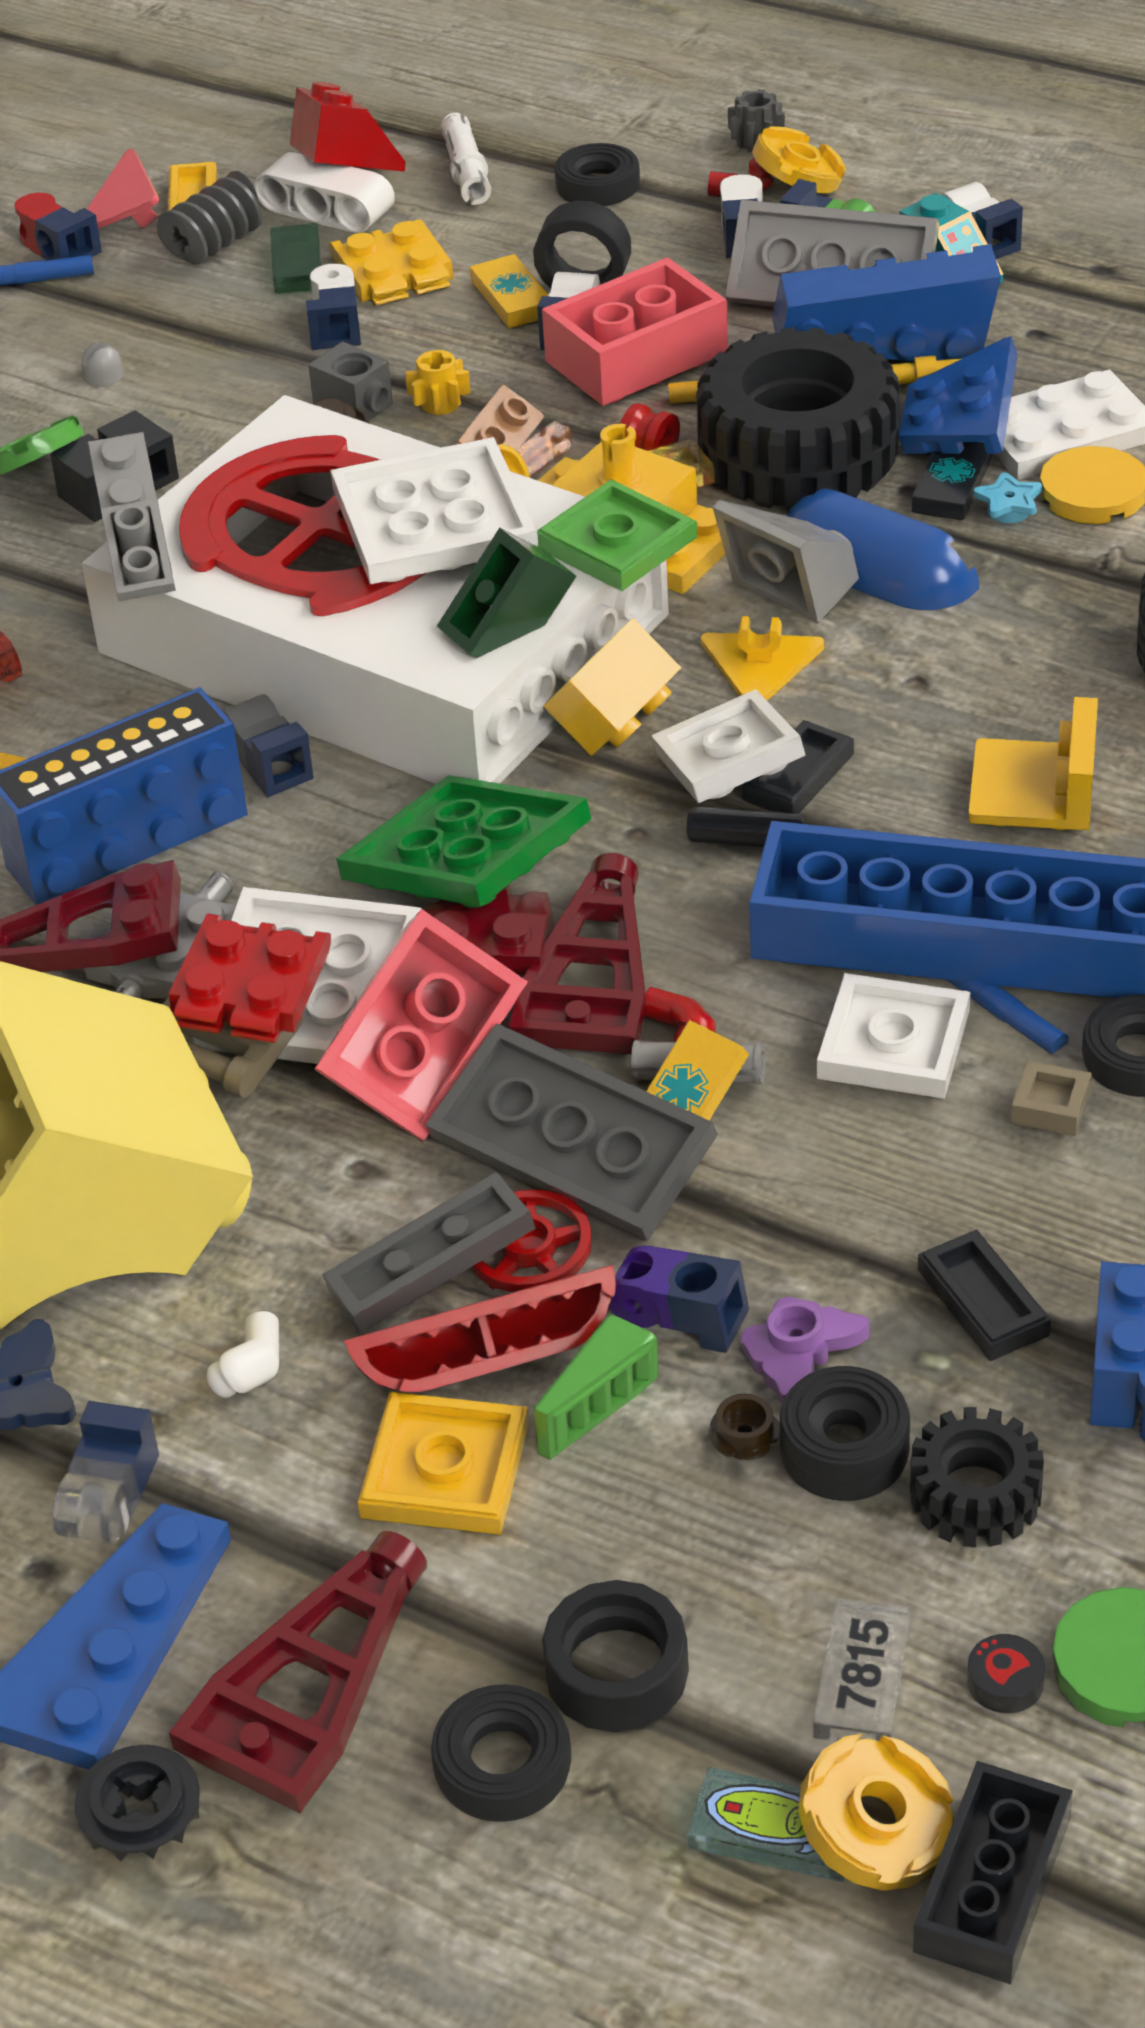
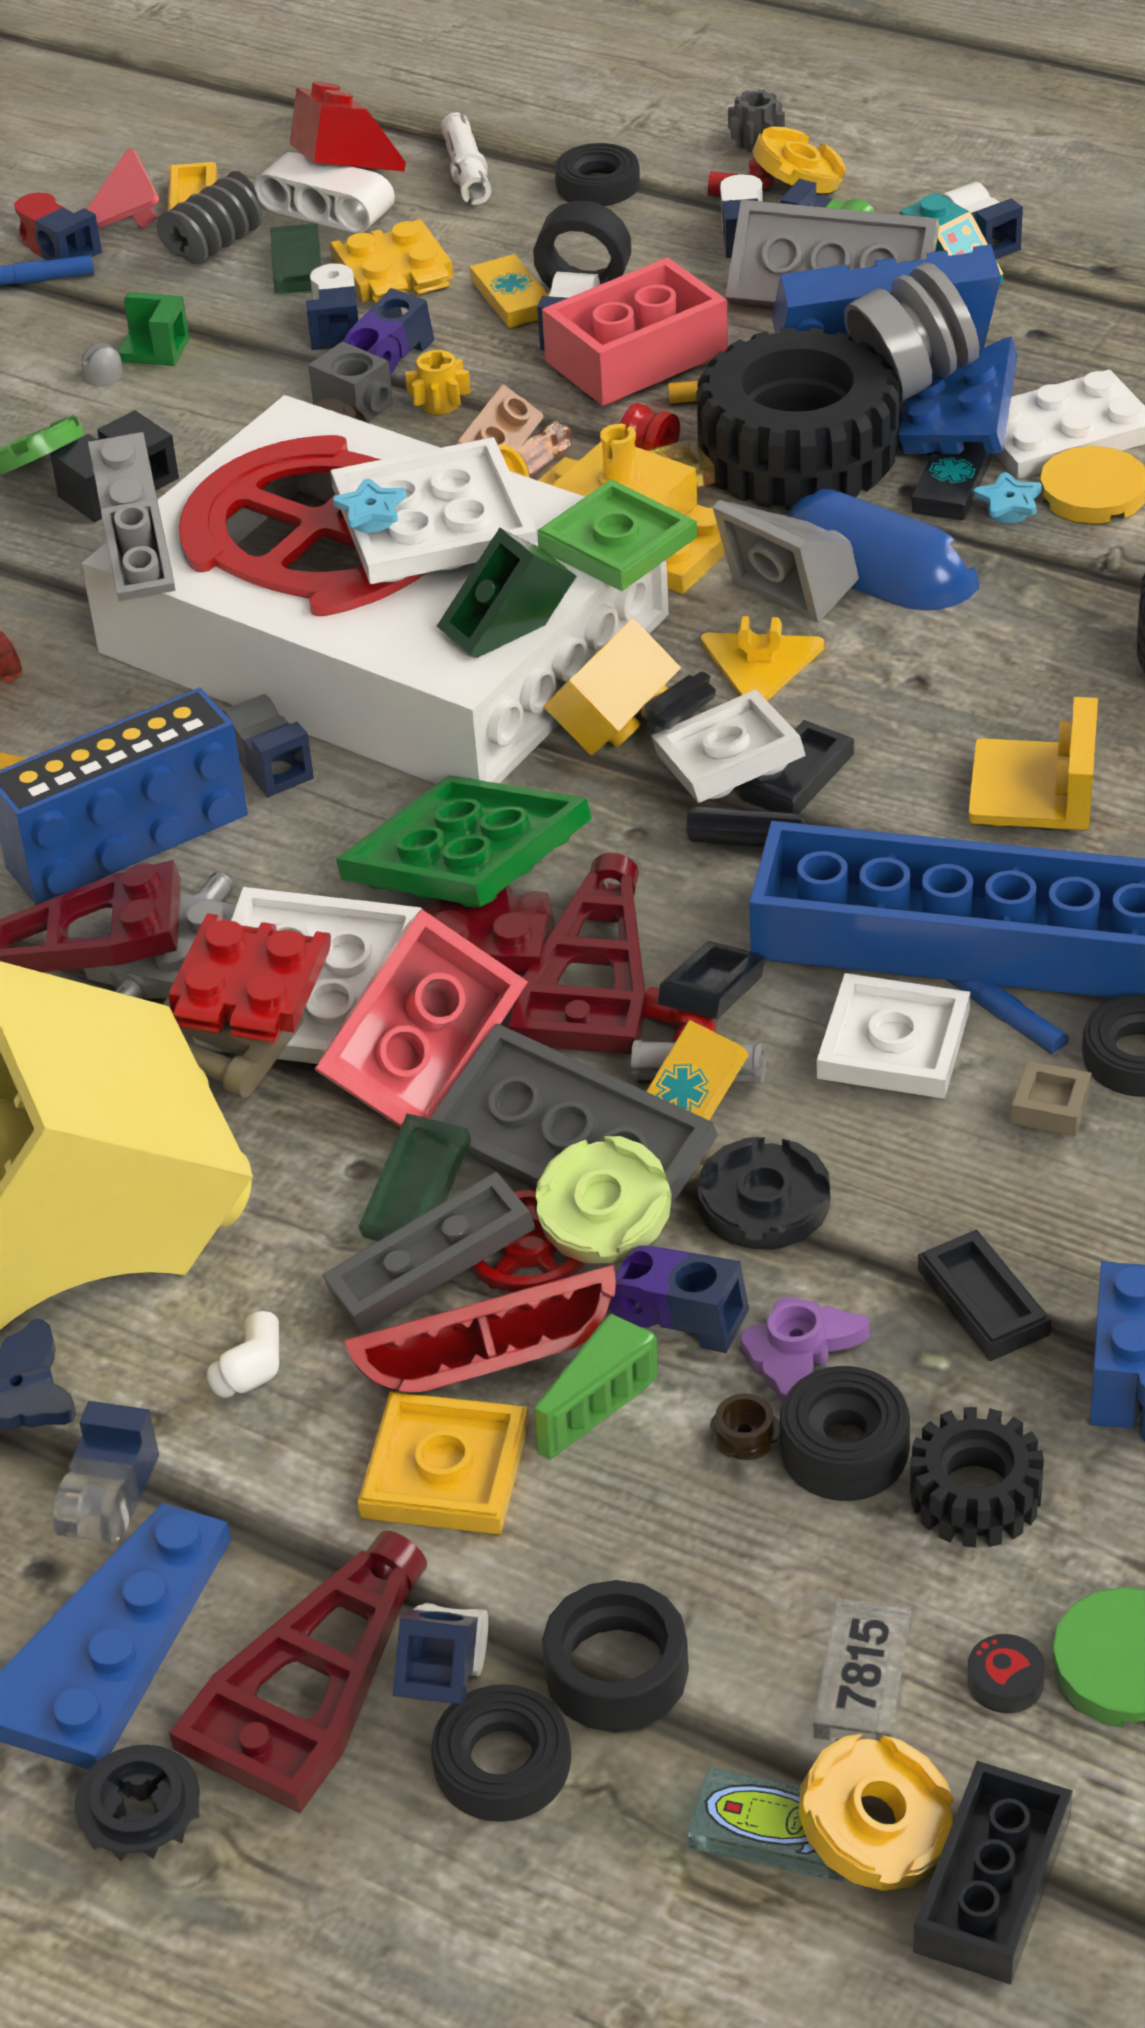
none -> green panel [118,292,190,366]
none -> medium azure plate [333,479,407,533]
none -> leg [343,288,434,375]
none -> clear green tile [358,1113,472,1241]
none -> dark blue leg [393,1603,488,1704]
none -> yellowish green tile [536,1136,672,1263]
none -> black axle [641,671,716,734]
none -> black tile [658,941,765,1020]
none -> black tile [698,1137,830,1249]
none -> light grey wheel [844,262,980,404]

